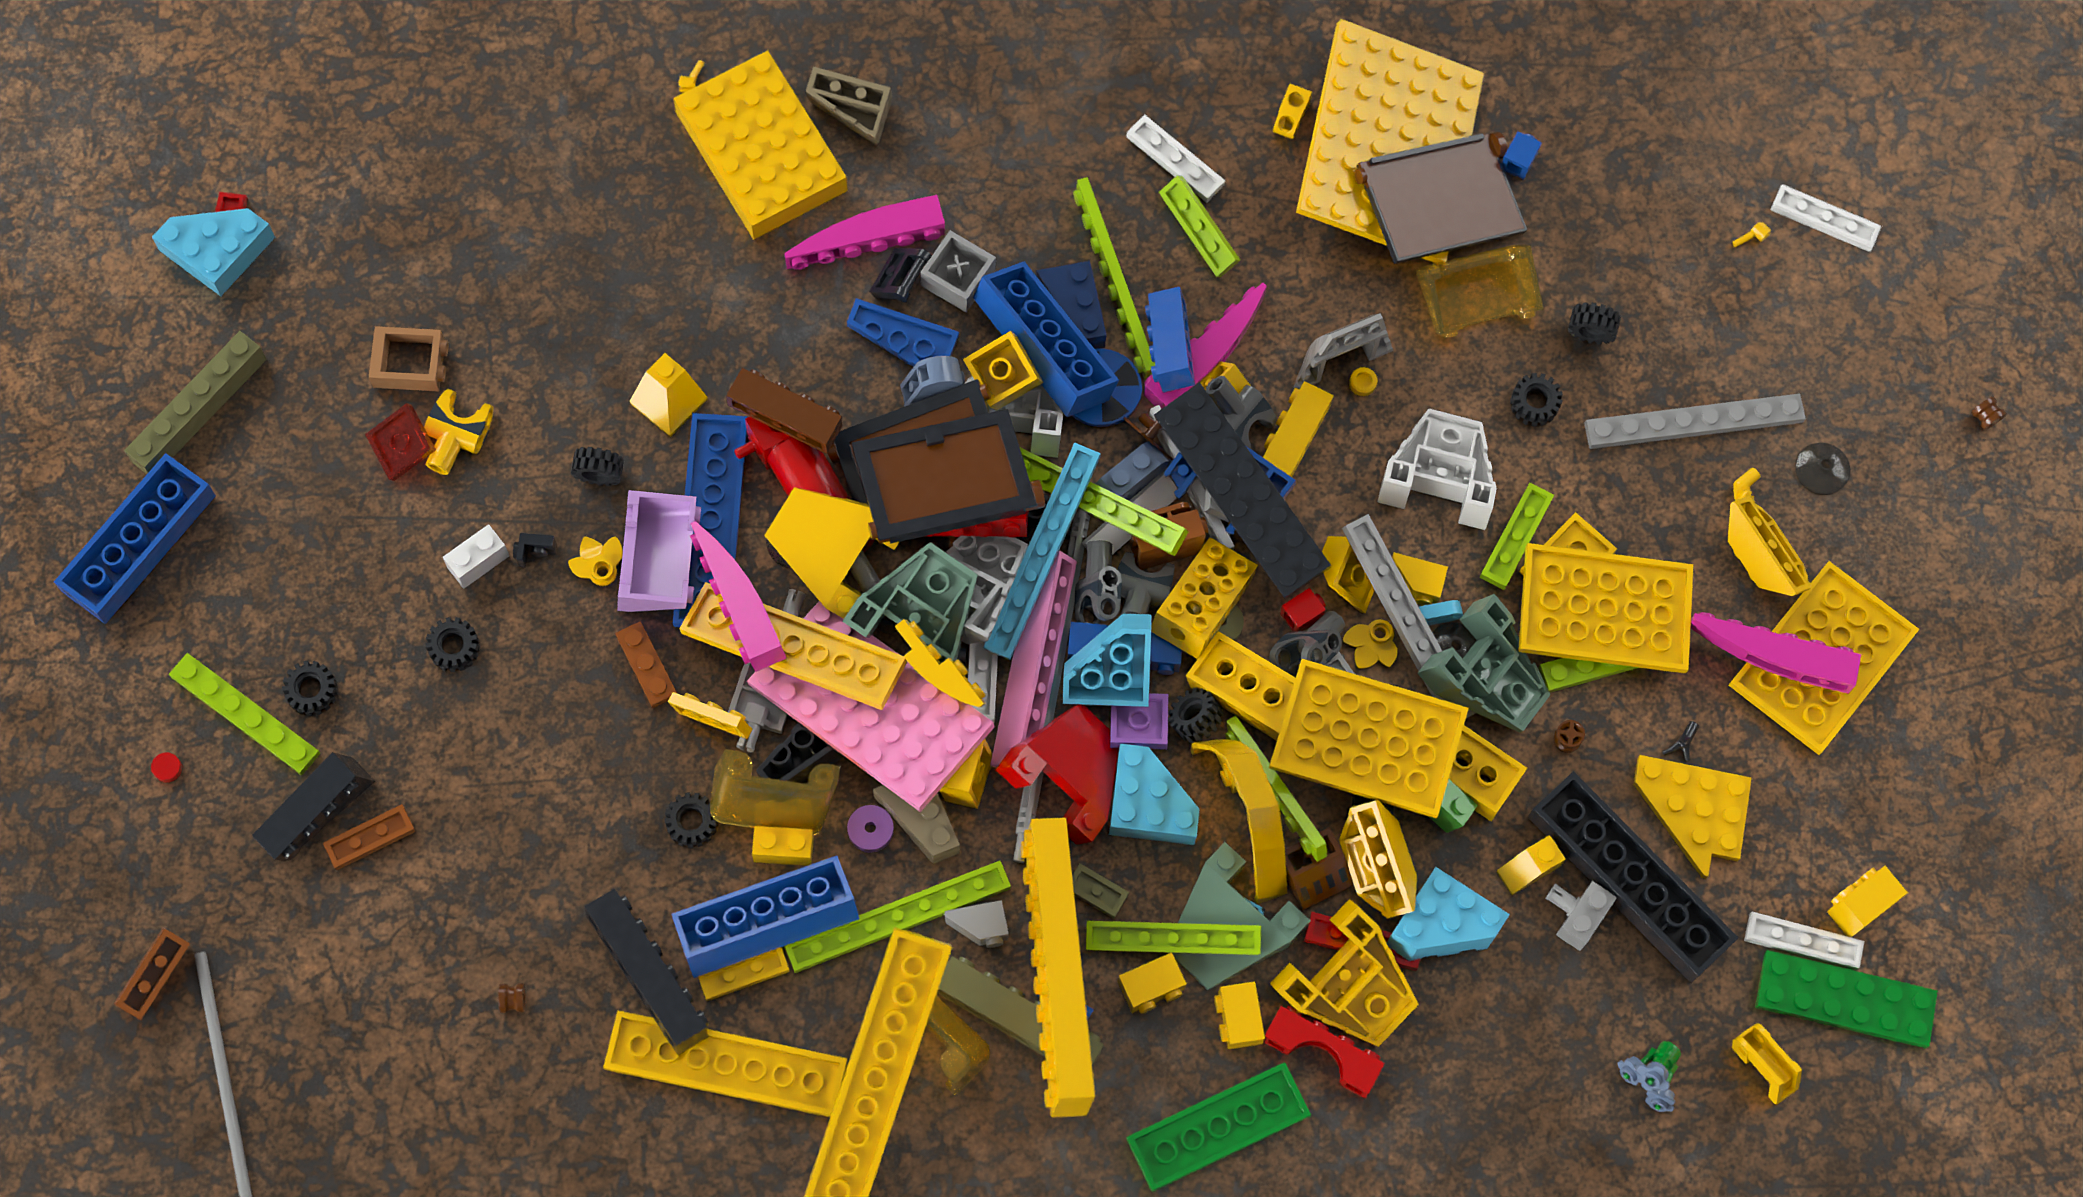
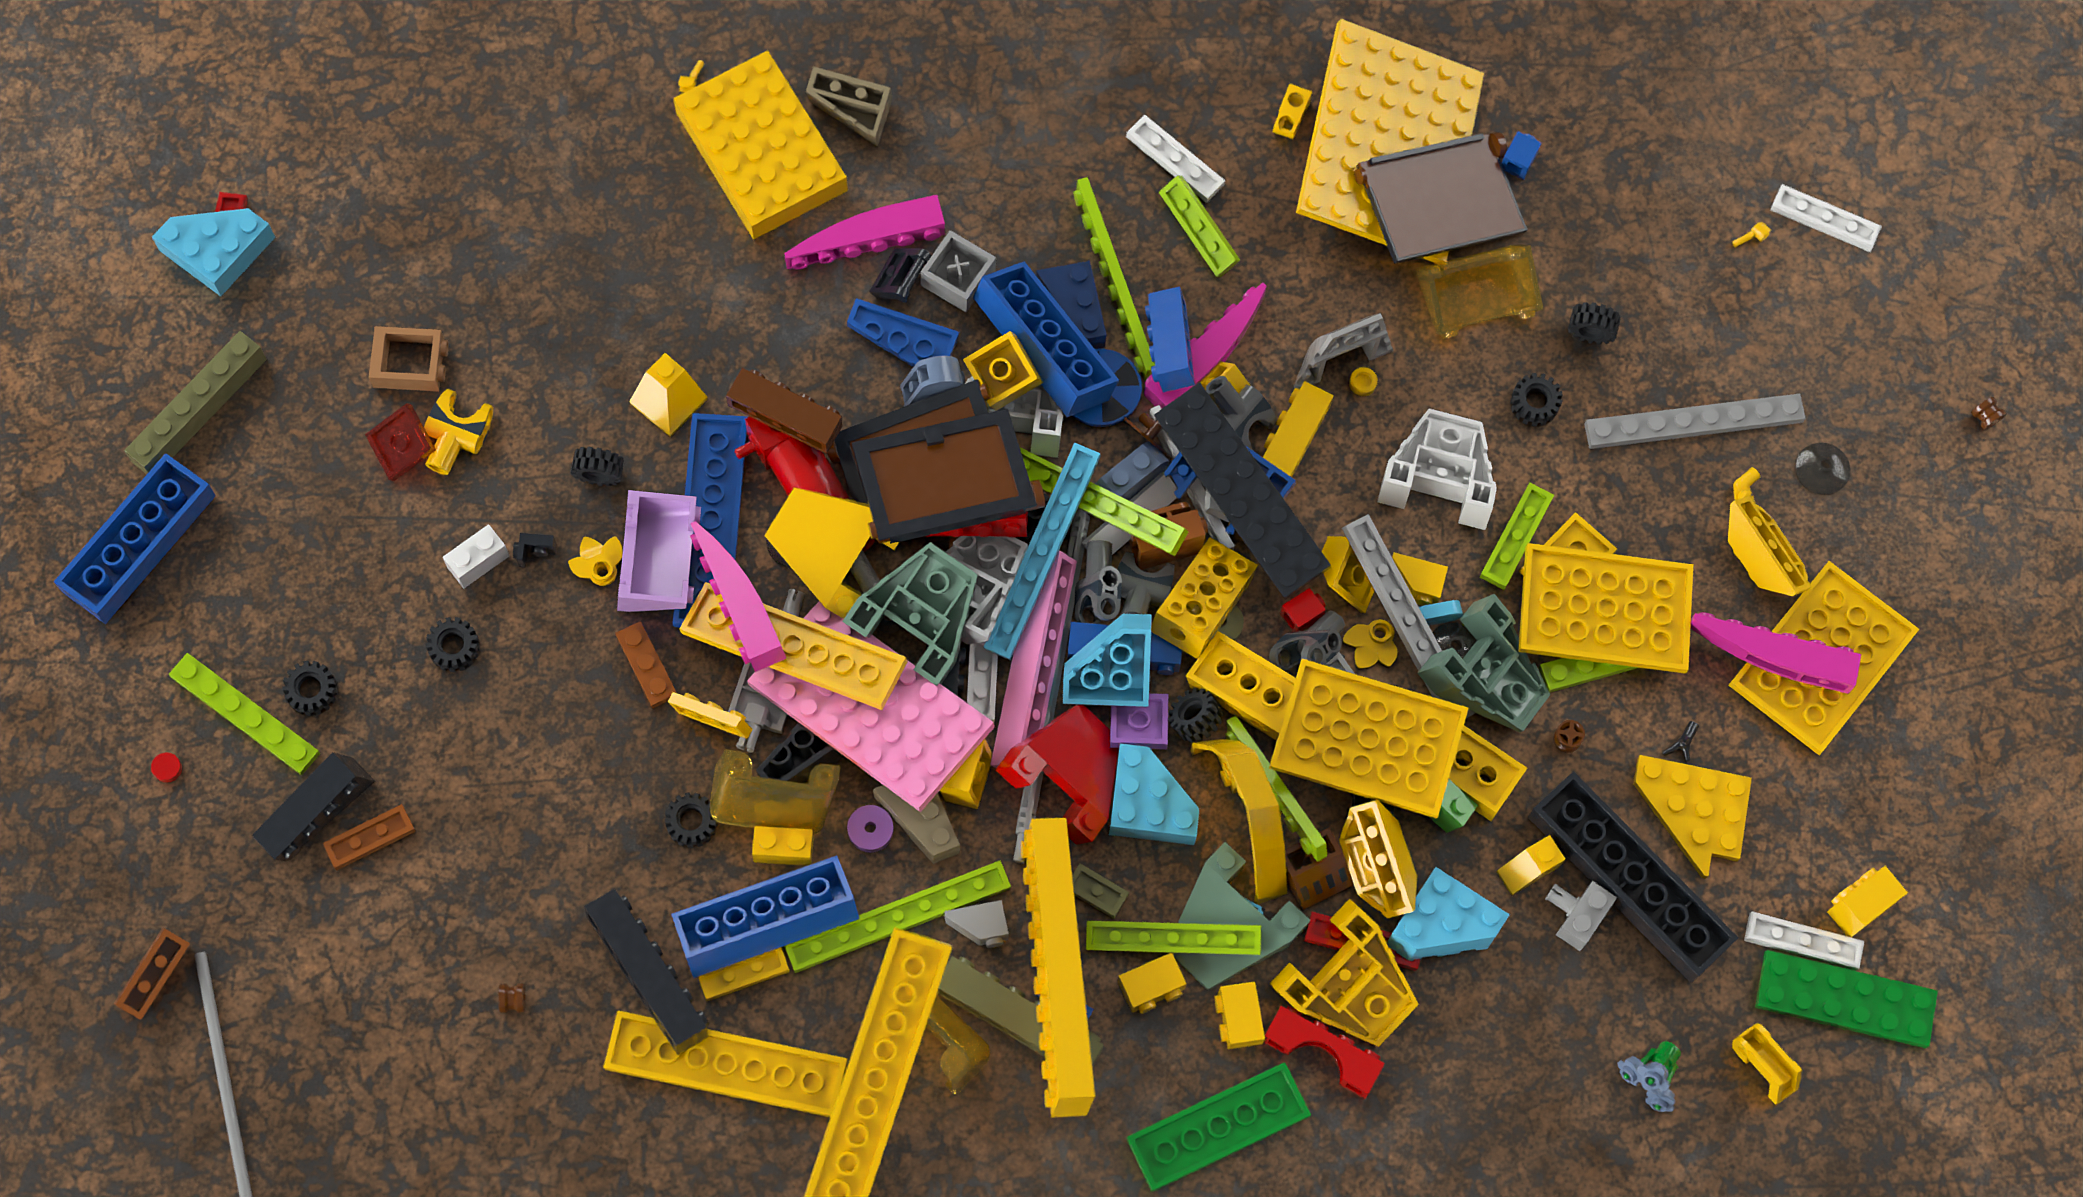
yellow slope [895,619,986,707] -> none

